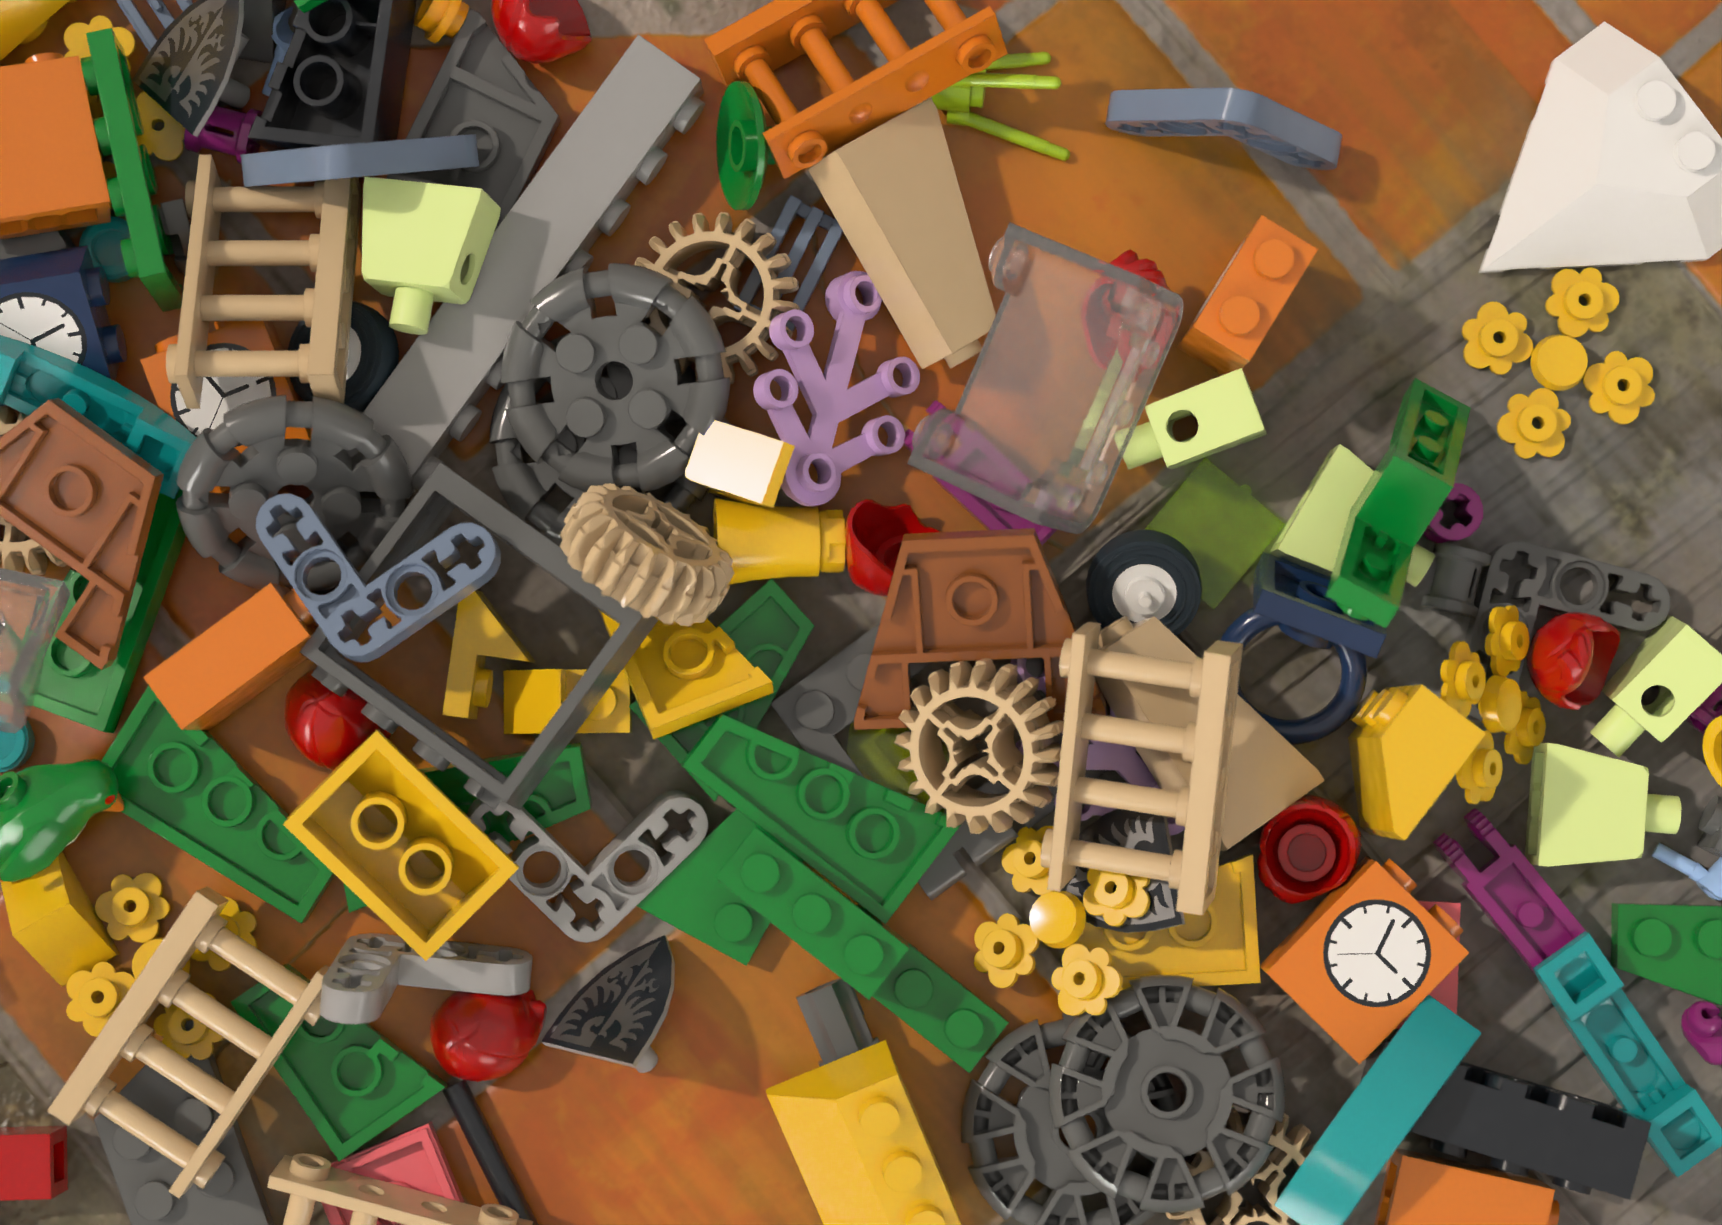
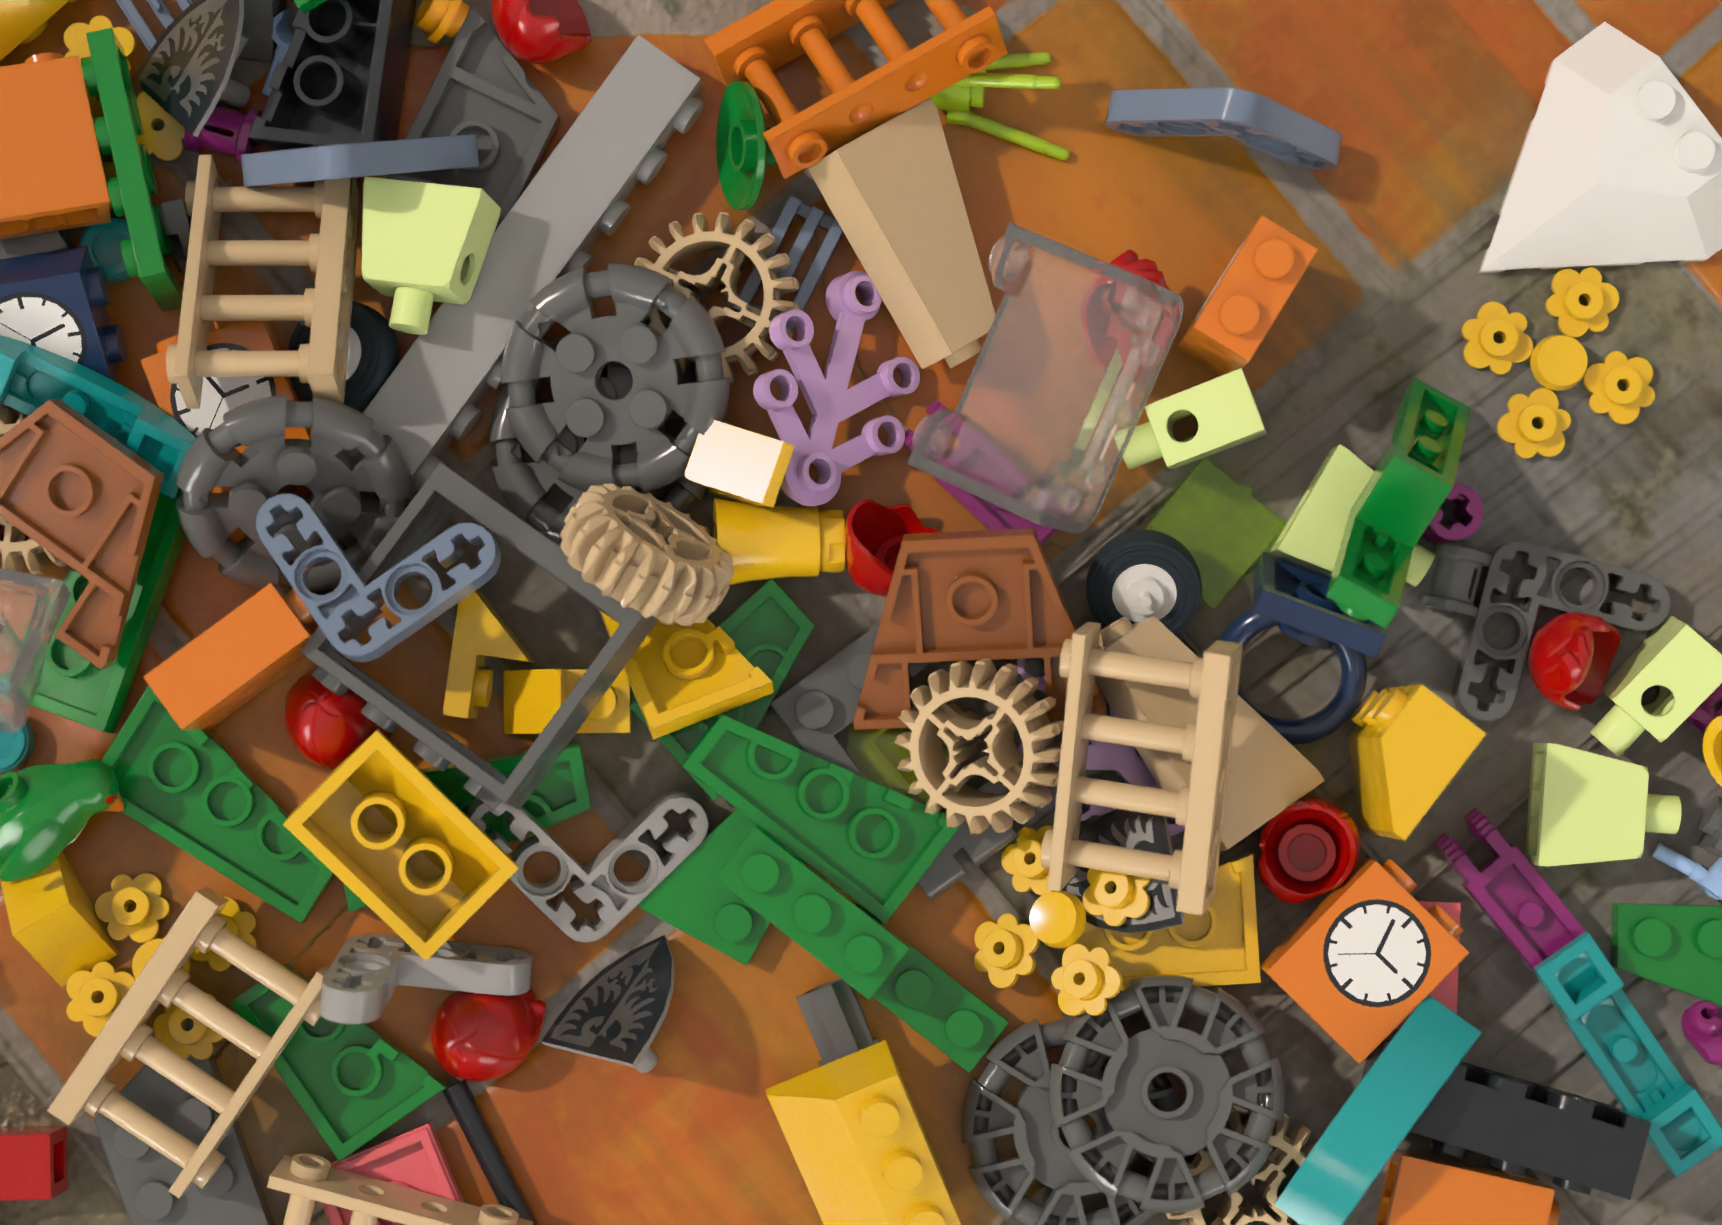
yellow plant [1440,605,1546,804] -> none

